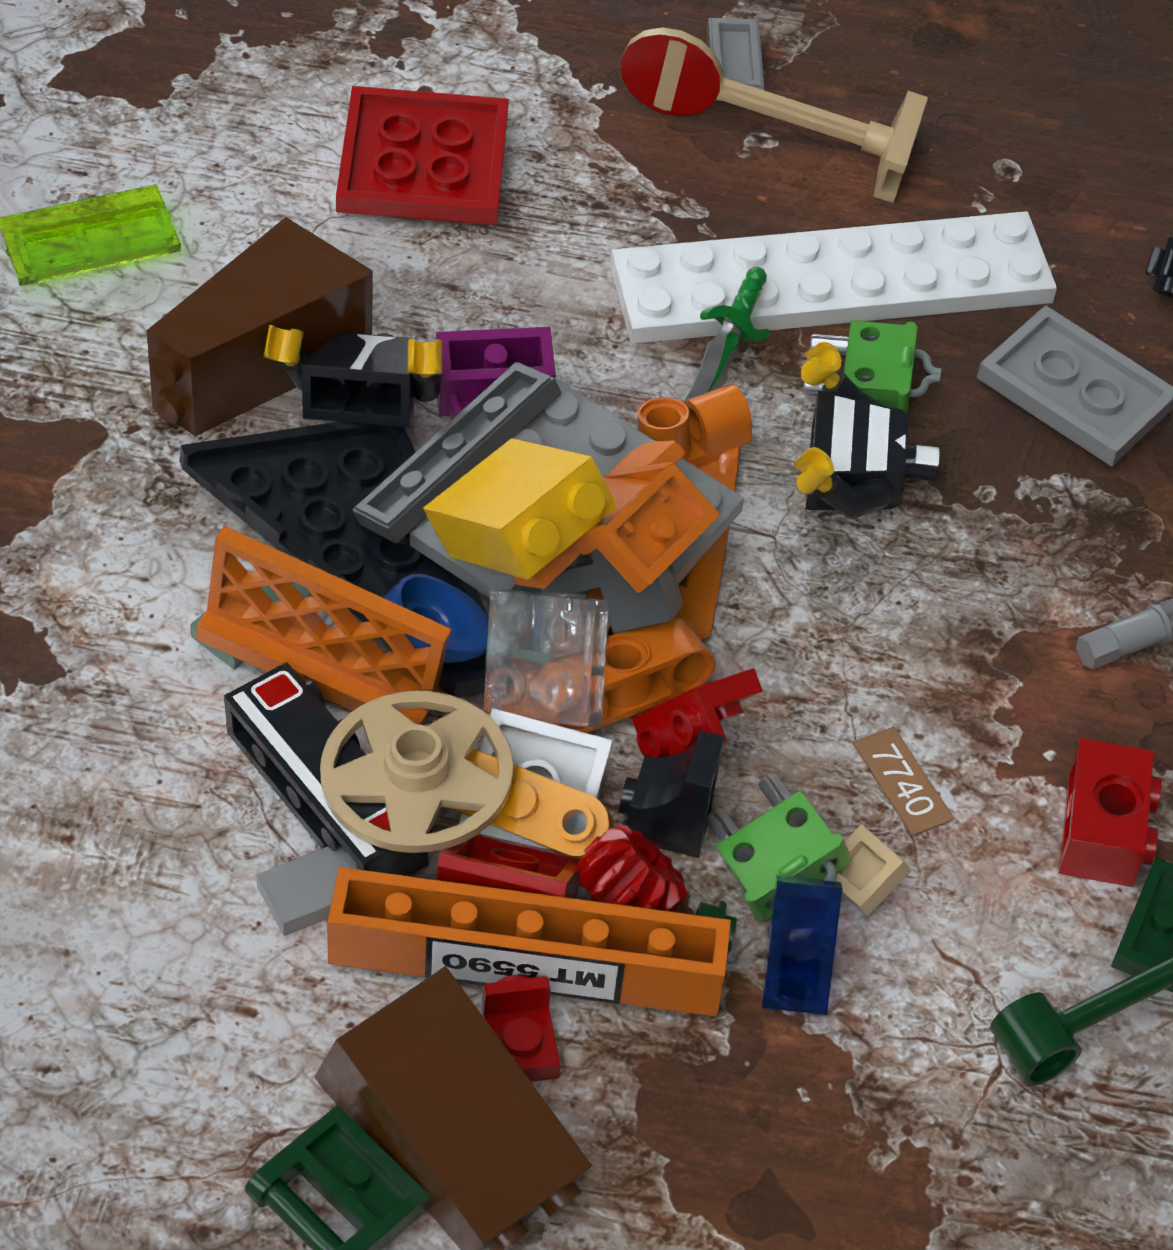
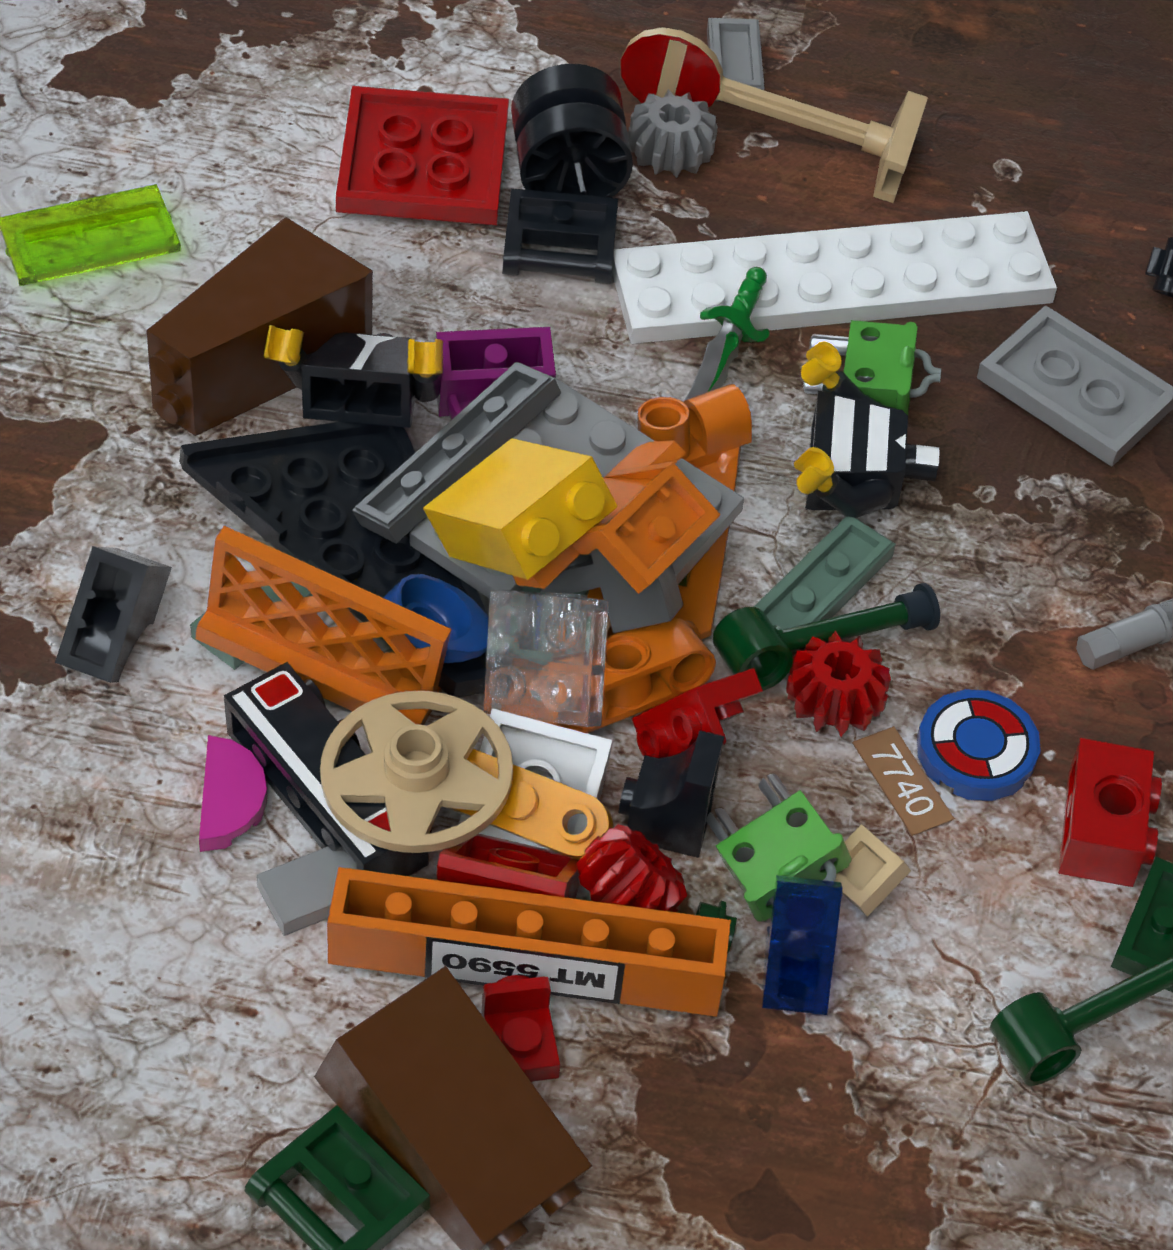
none -> black arch [55,546,172,683]
none -> dark pink tile [199,735,267,852]
none -> black plate [502,188,618,284]
none -> black wheel [511,64,633,198]
none -> light grey gear [628,89,718,178]
none -> dark green piece [712,583,940,691]
none -> sand green tile [754,516,896,656]
none -> red gear [786,630,891,737]
none -> tile [917,689,1040,801]

